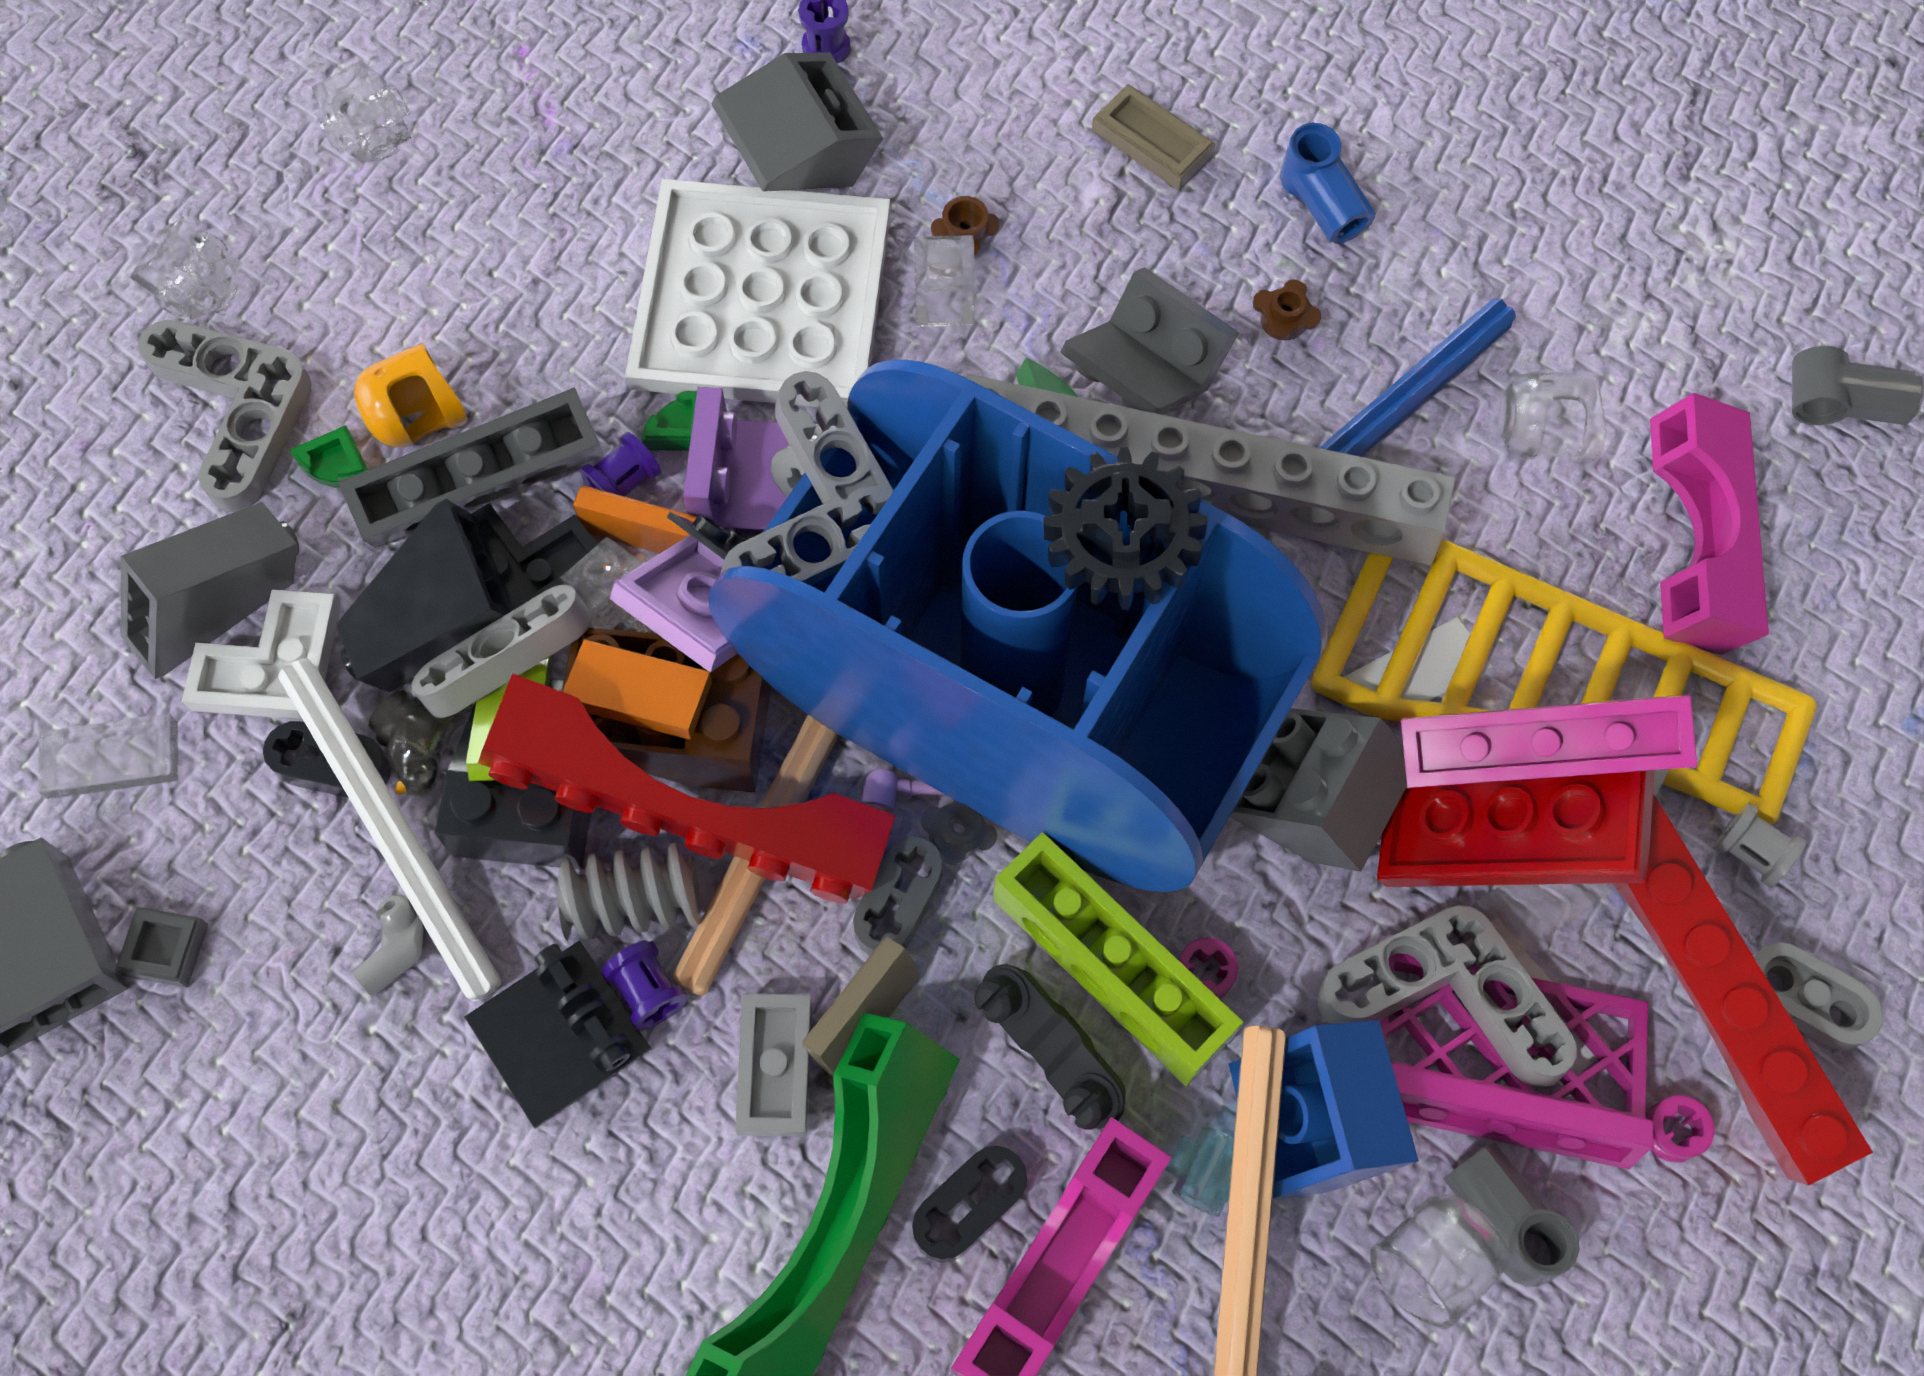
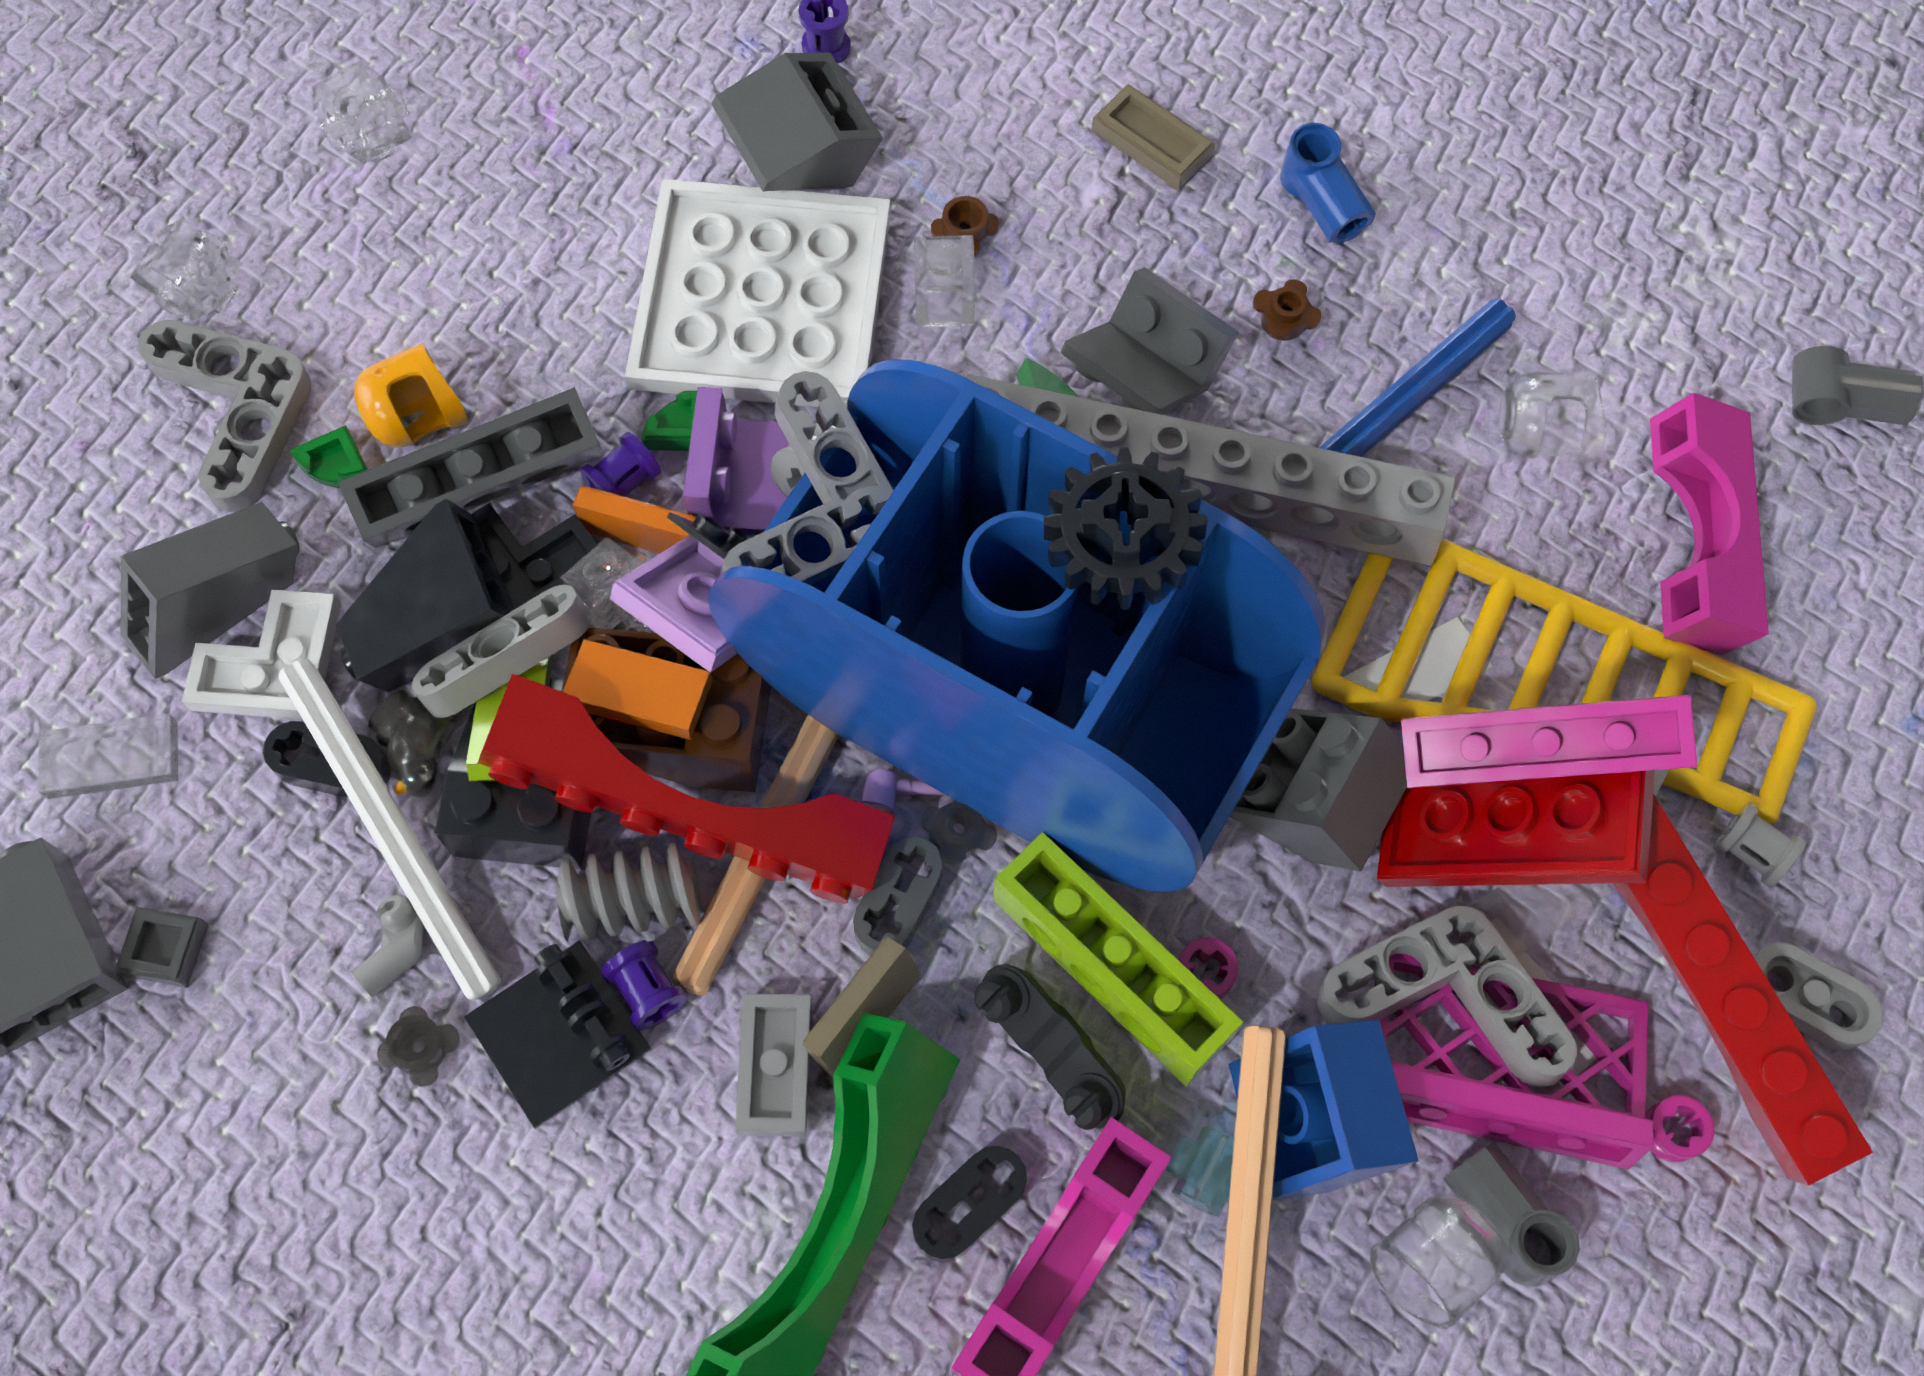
none -> clear smoke plate [377,1006,460,1087]

